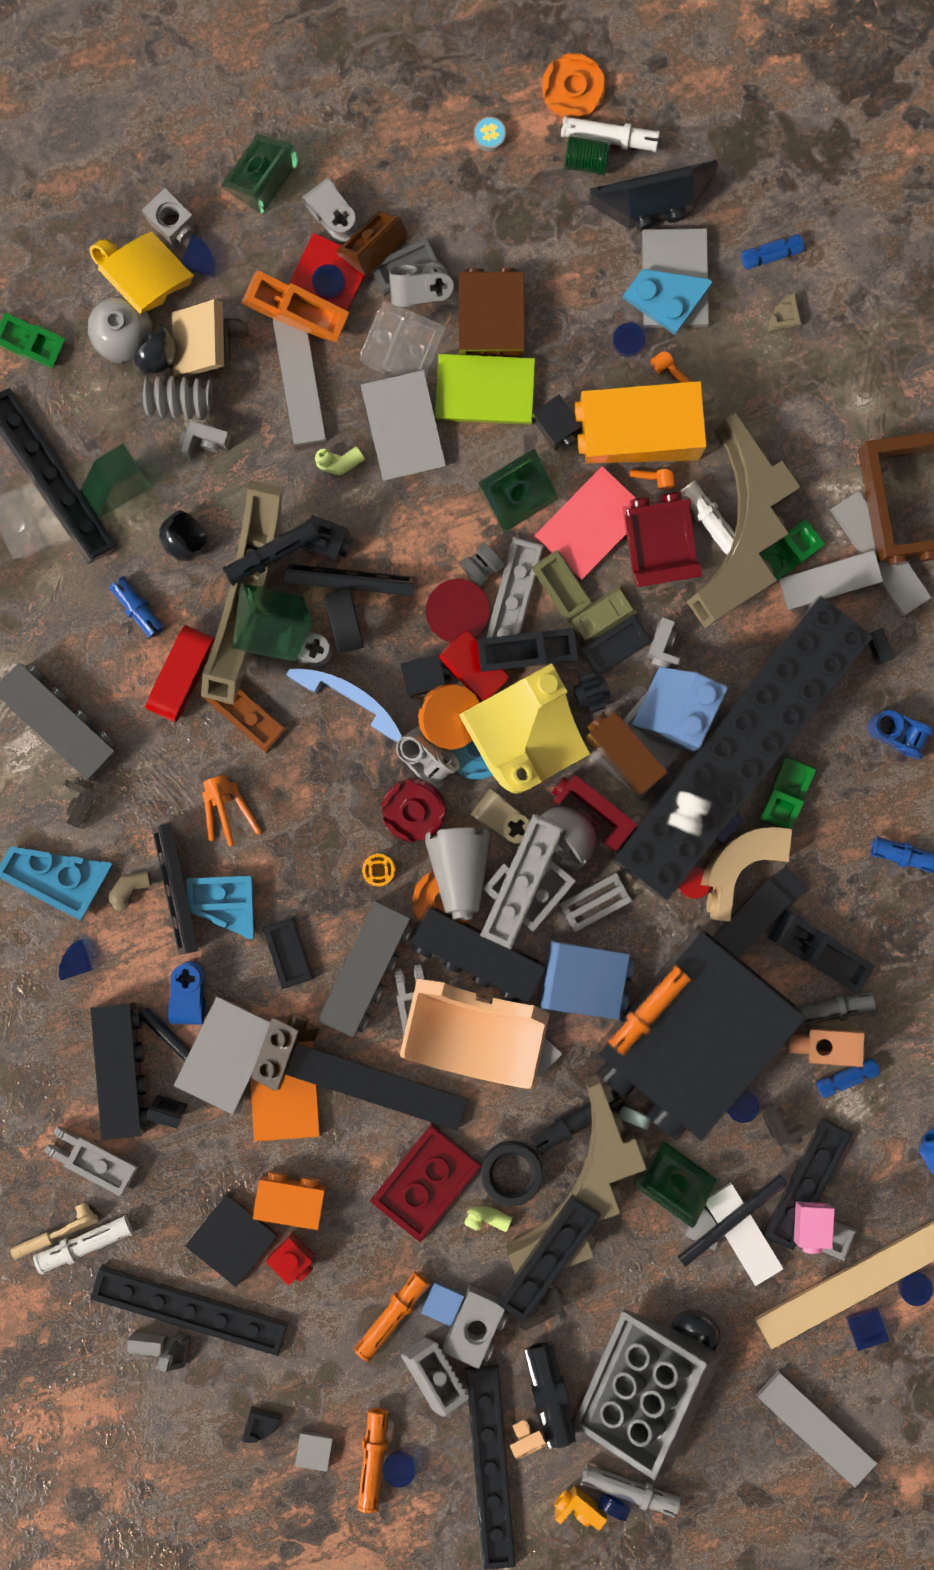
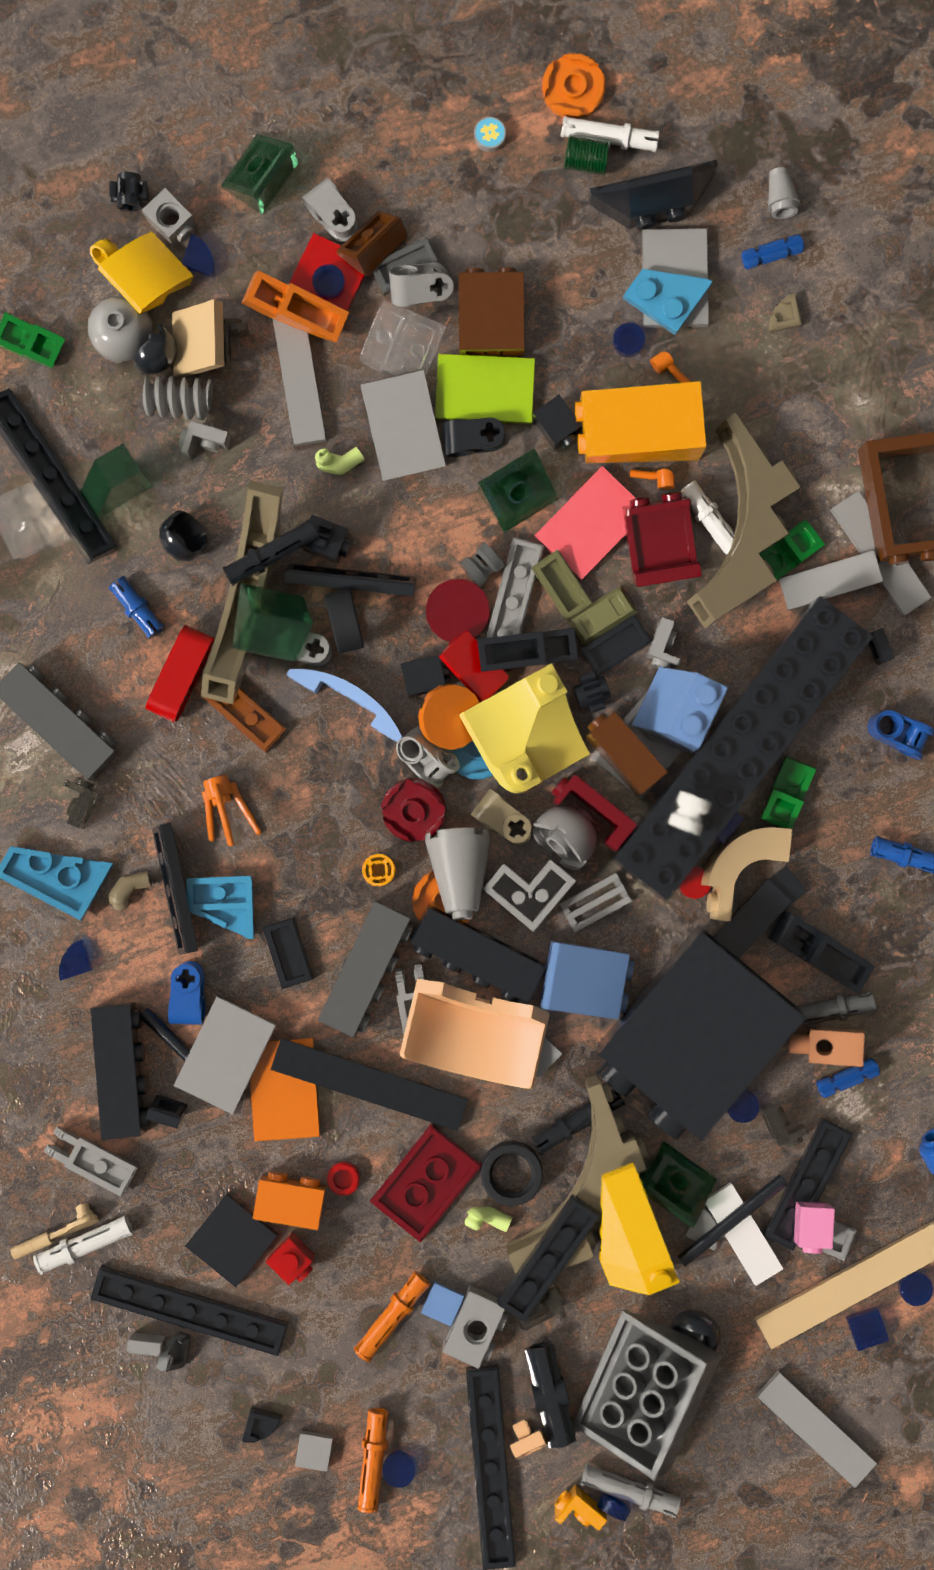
dark brown bracket [252,1013,319,1091] -> none
light grey brick [401,1338,469,1417] -> none
light grey tile [480,814,564,949] -> none
orange pin [608,965,692,1056] -> none
light aqua tile [619,1106,651,1130] -> none
none -> black gear [109,172,149,212]
none -> red tile [327,1161,360,1196]
none -> black piece [442,417,505,457]
none -> yellow wedge [599,1163,680,1295]
none -> light grey cone [768,167,800,219]

